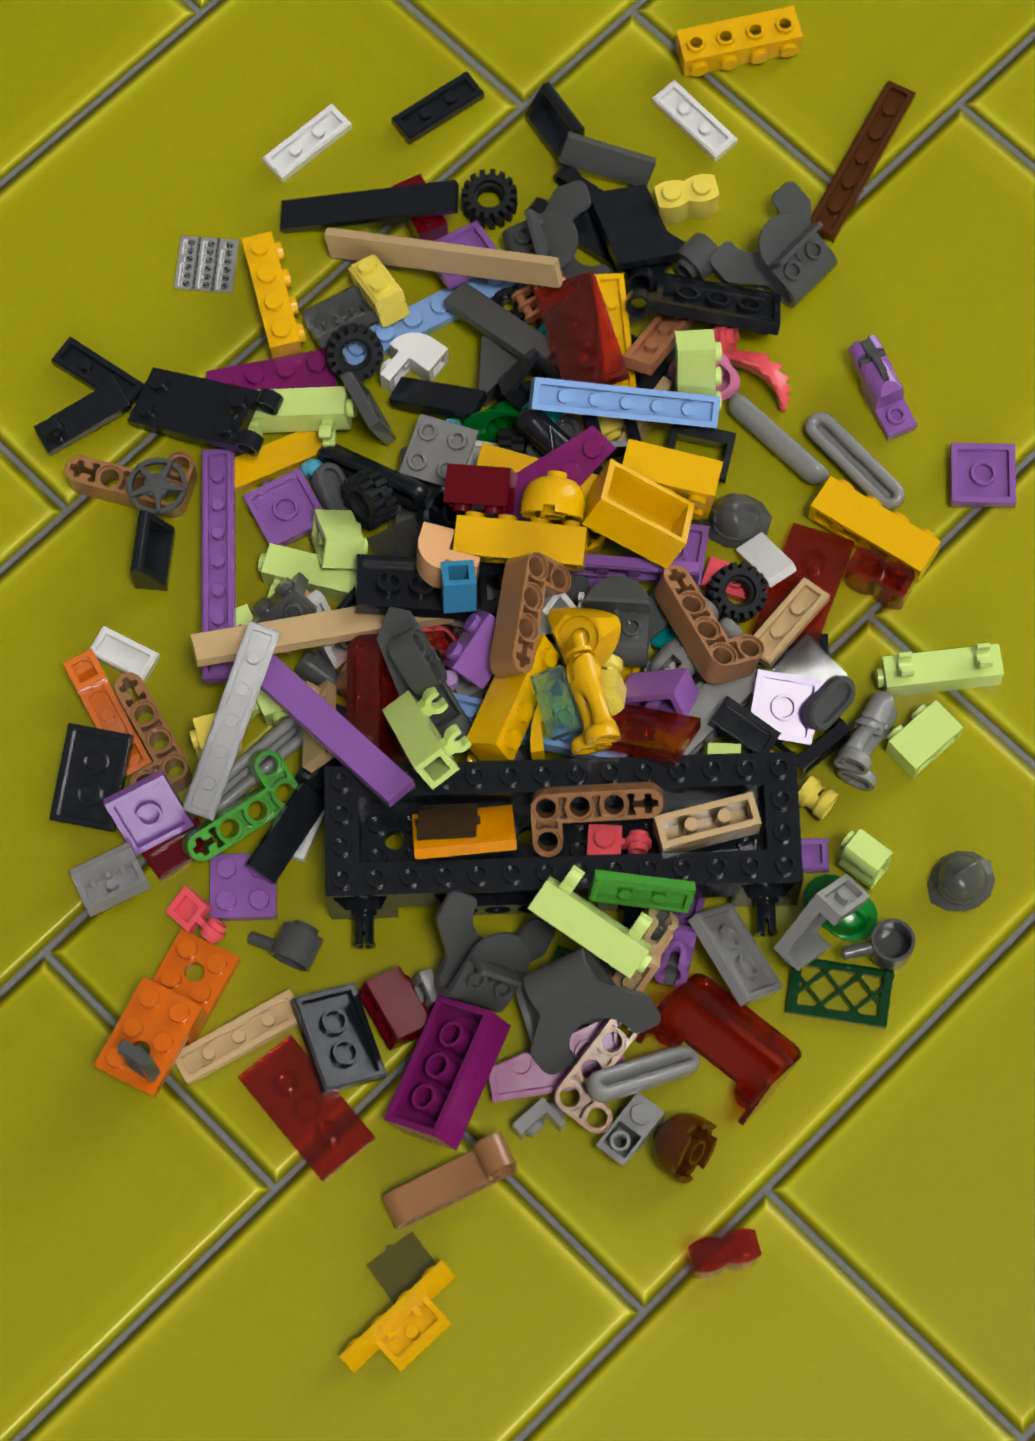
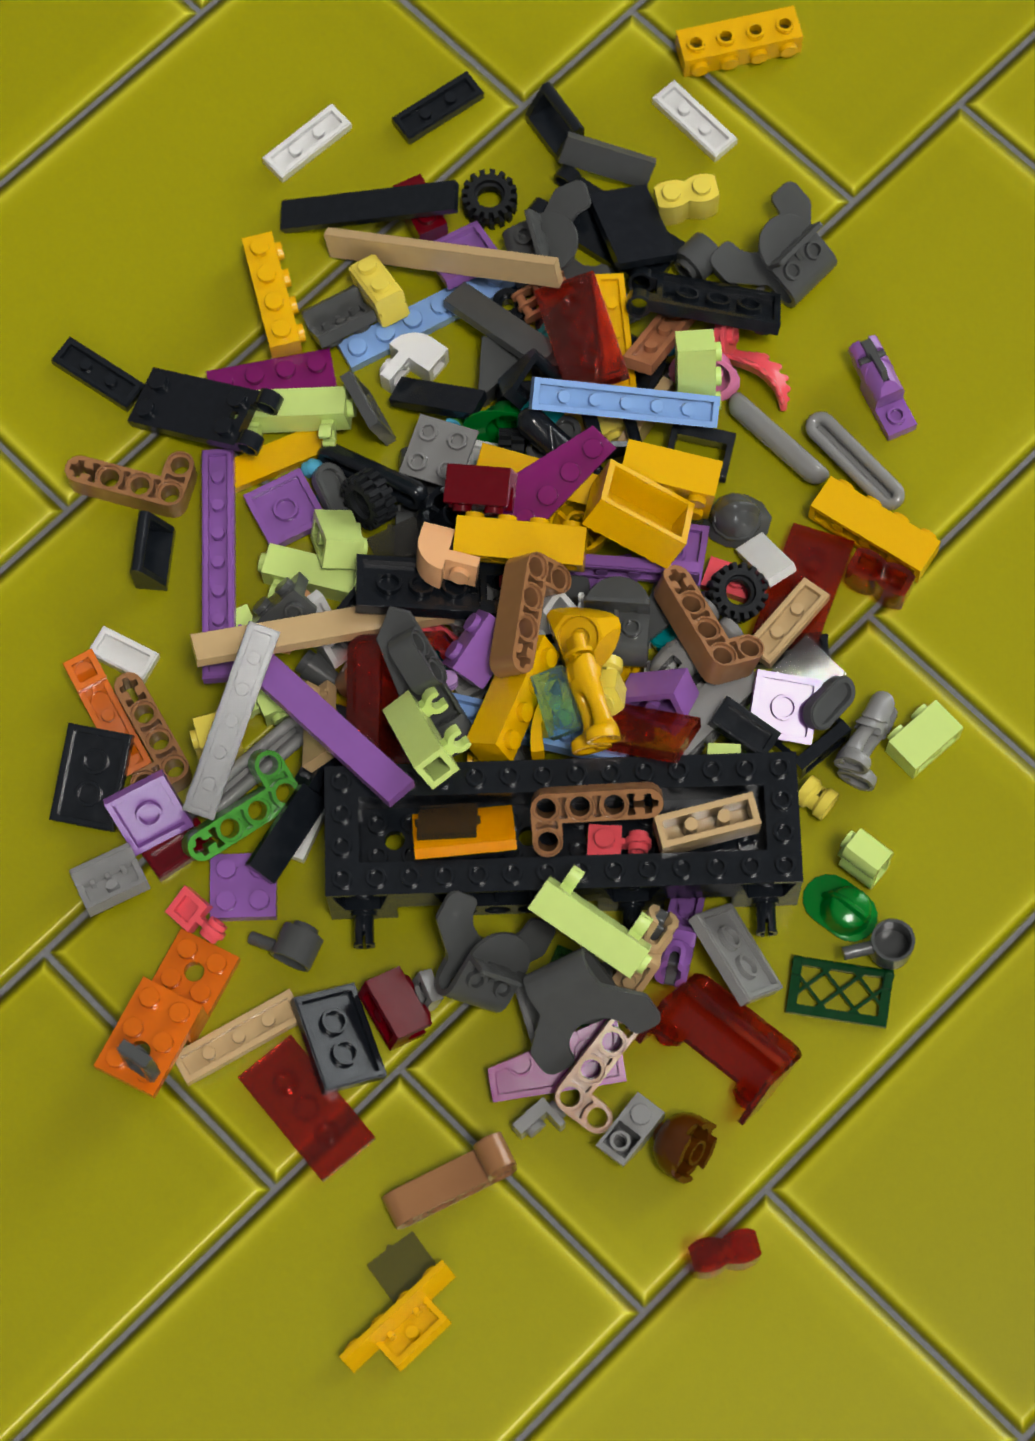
black hinge [34,379,132,456] -> none
dark grey wheel [127,458,188,515] -> none
light grey sticker [174,236,239,293] -> none
black tyre [325,323,384,382] -> none
magenta brick [384,995,511,1151] -> none
dark azure brick [441,560,477,613] -> none
yellow cylinder [520,470,586,525] -> none
light grey piece [586,1045,700,1103] -> none
bright green tile [588,869,696,913] -> none
light grey panel [774,873,871,971] -> none
medium lavender tile [801,838,829,874] -> none
reddish brown tile [811,80,916,243] -> none
yellowish green brick [875,642,1004,697] -> none
dark grey piece [928,851,995,912] -> none
medium lavender plate [950,443,1016,508] -> none

